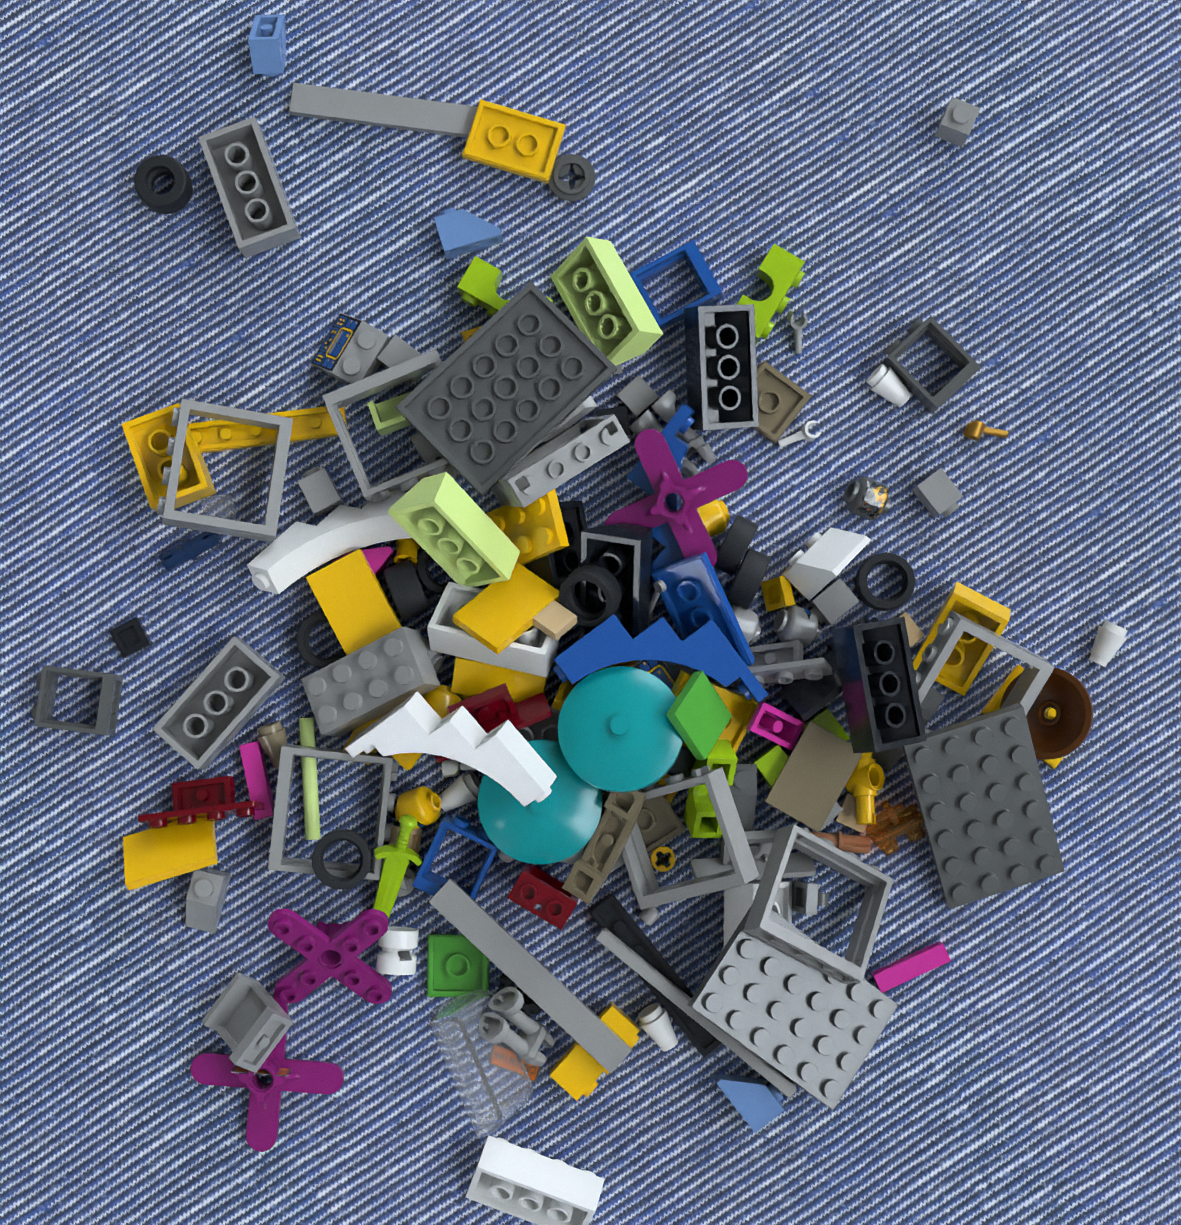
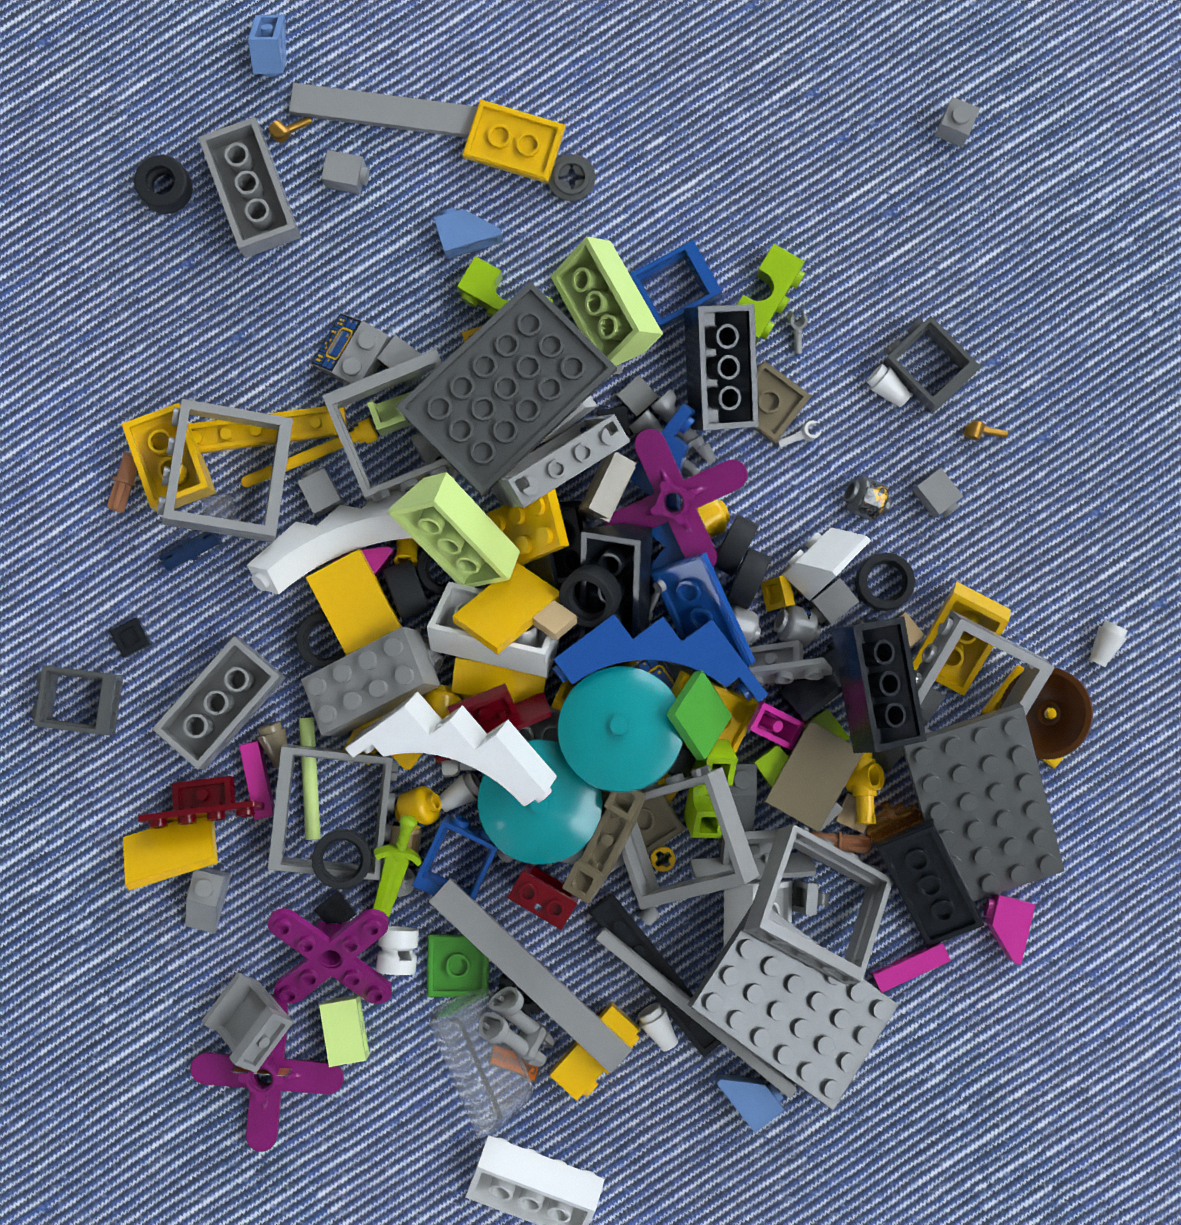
none -> nougat axle [107,452,137,513]
none -> yellow piece [241,418,379,488]
none -> pearl gold hand [269,117,312,143]
none -> black tile [314,890,358,924]
none -> yellowish green panel [319,995,370,1067]
none -> light grey brick [321,150,370,195]
none -> slope [578,451,636,523]
none -> black tile [875,819,984,947]
none -> dark pink slope [984,894,1035,965]

